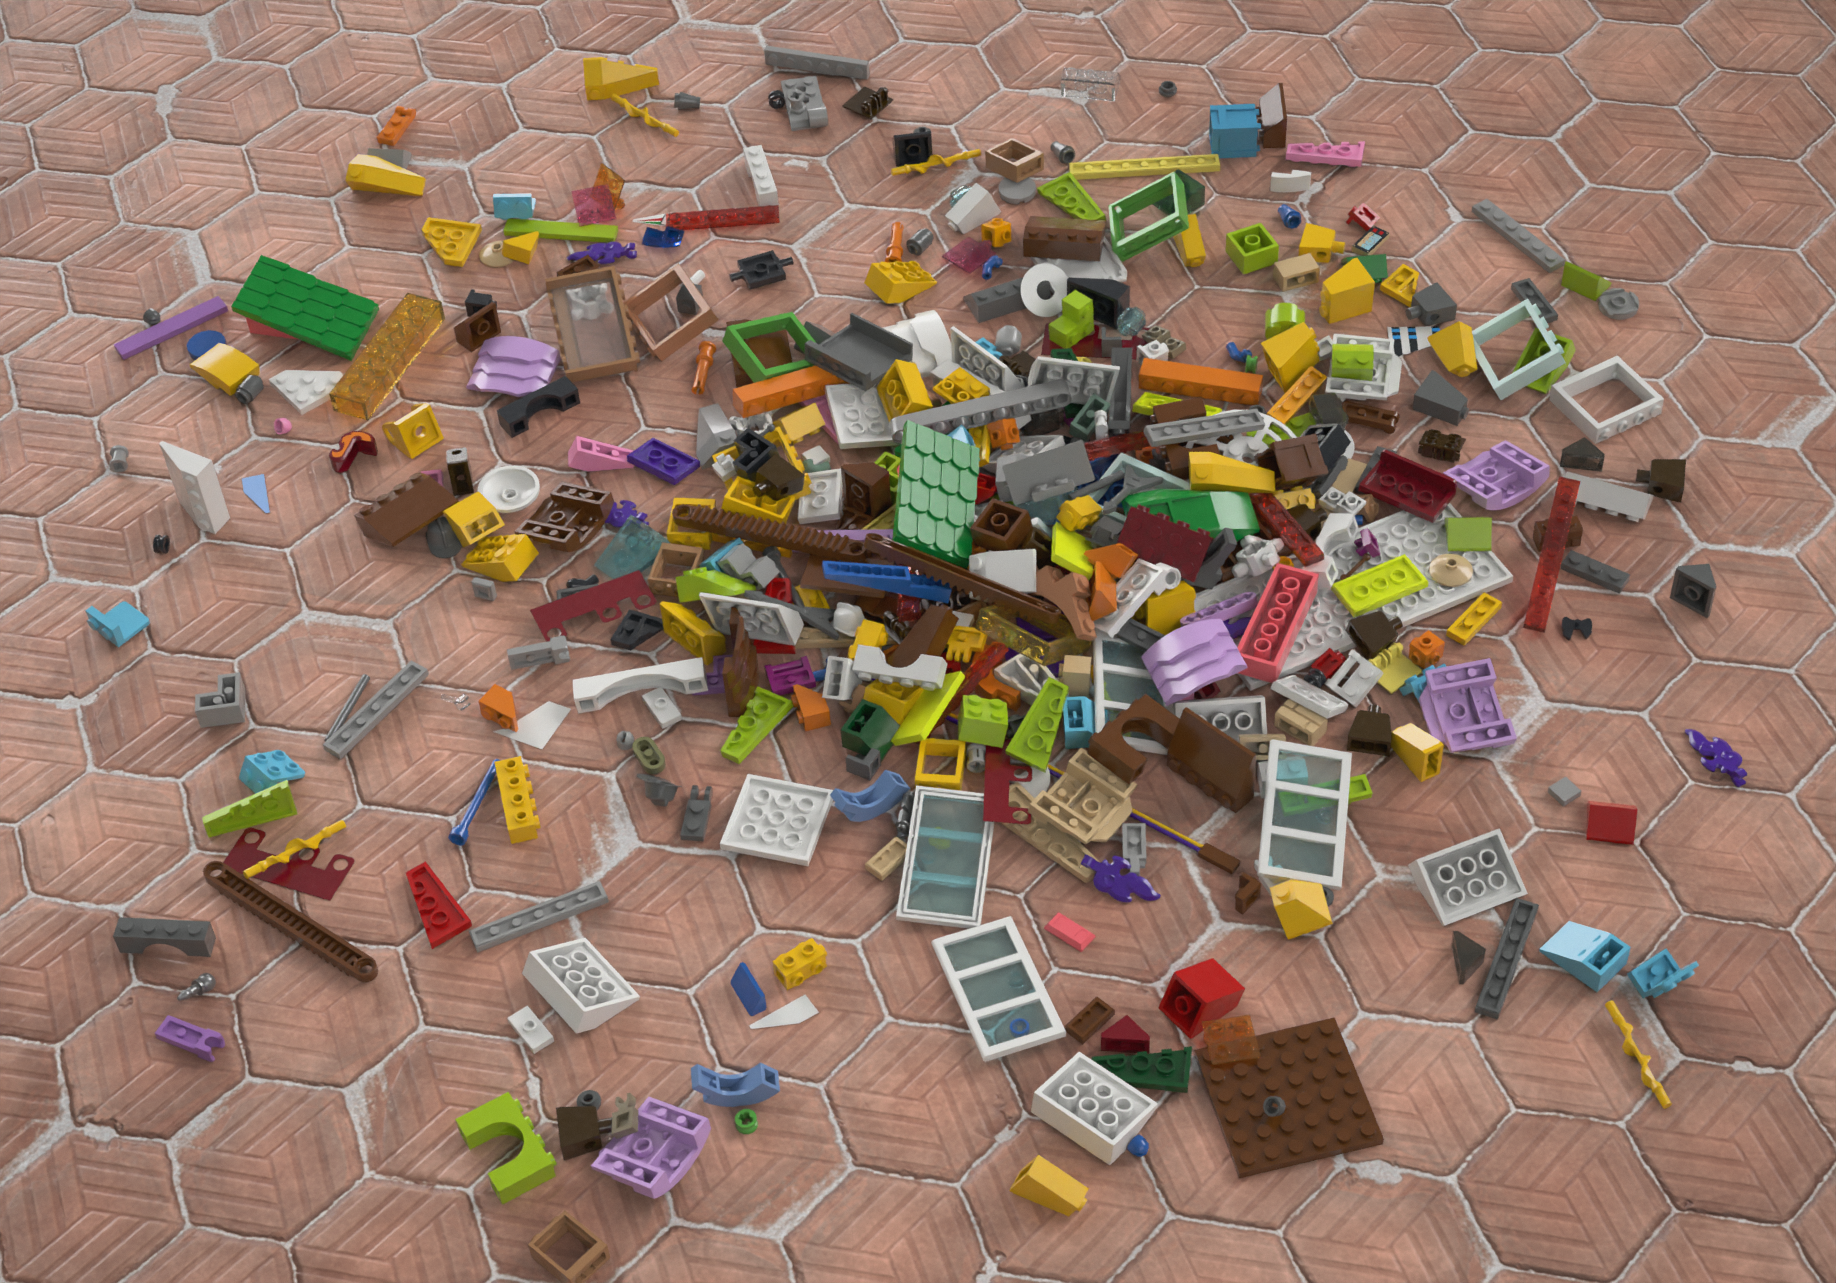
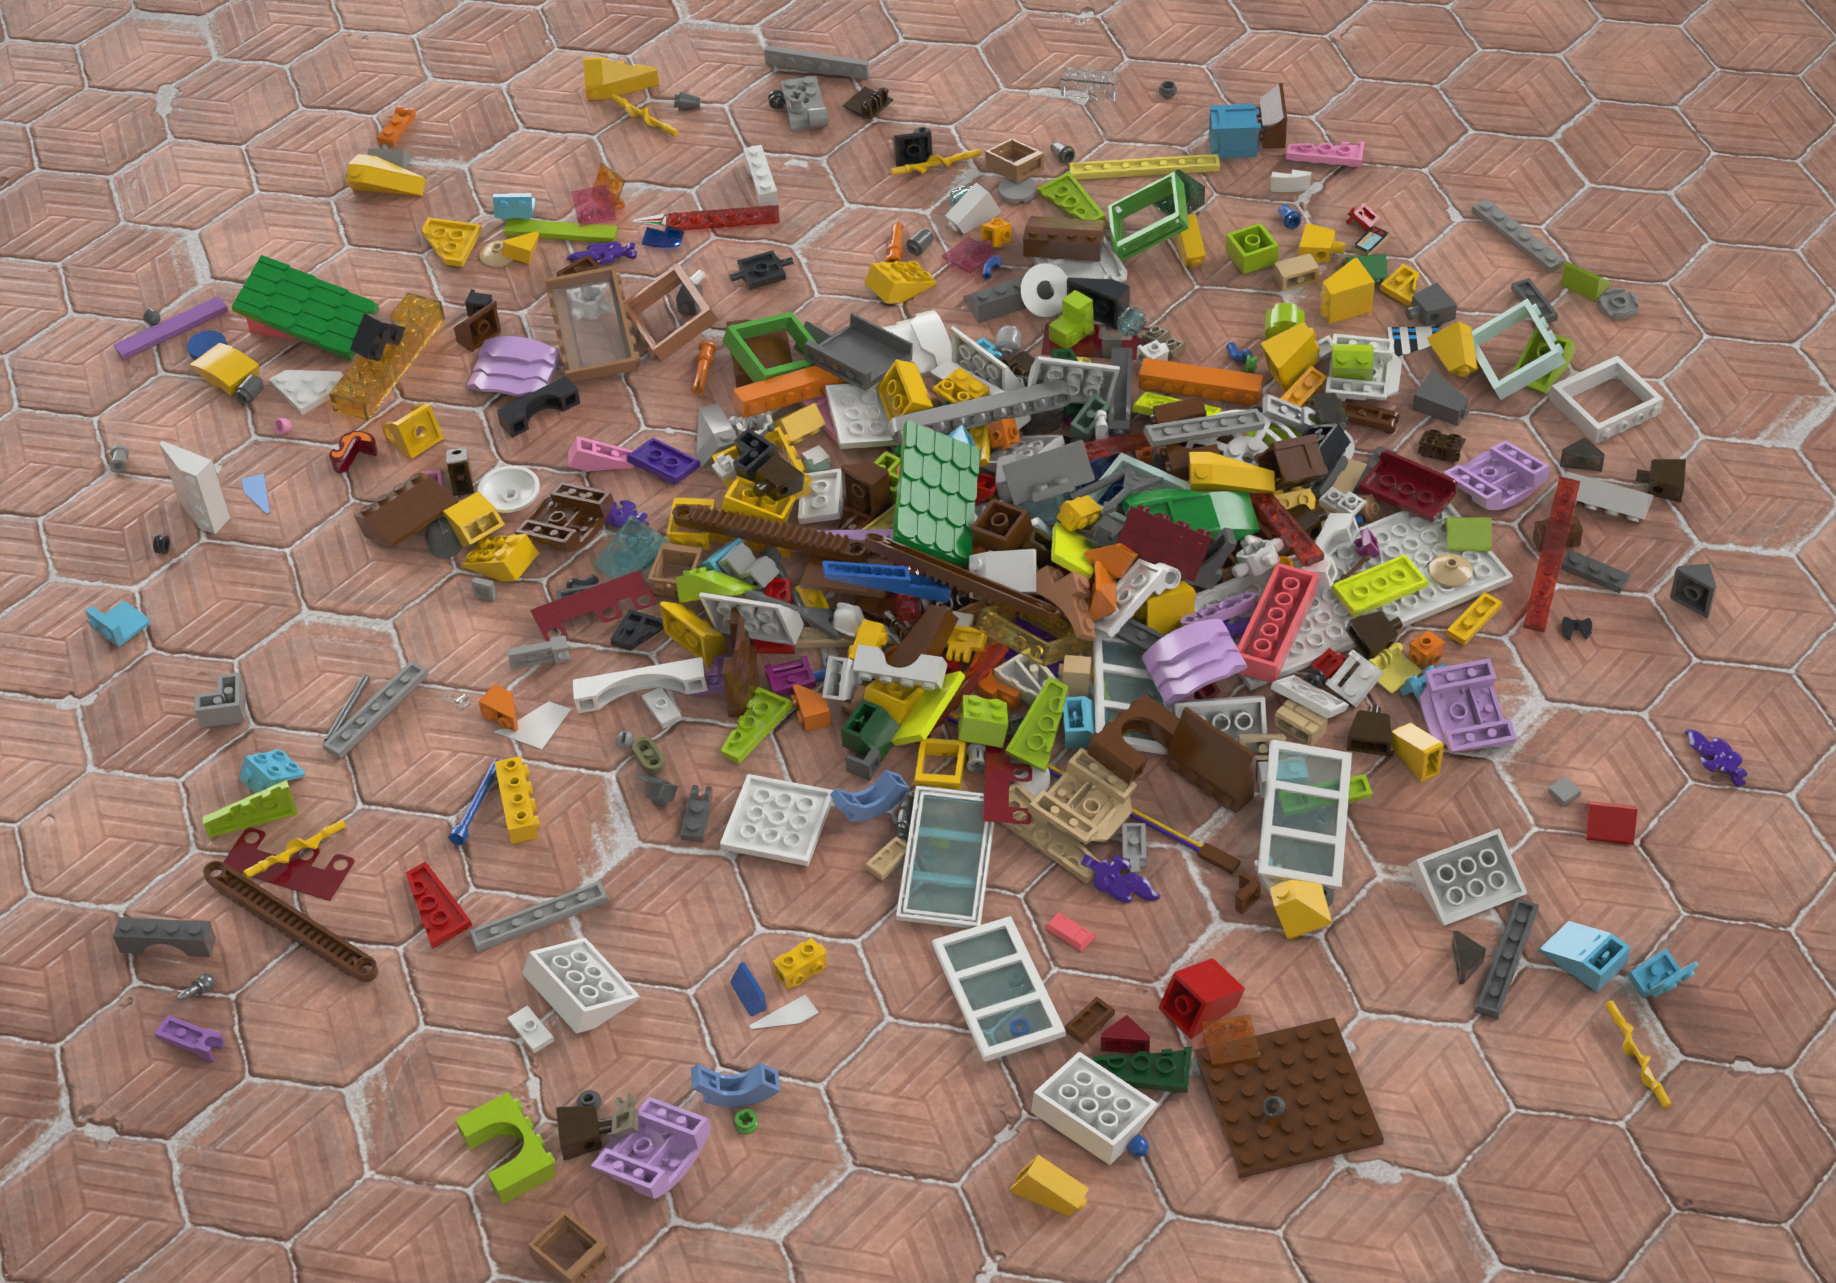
none -> black brick [350,313,406,361]
none -> light grey plate [1262,394,1316,433]

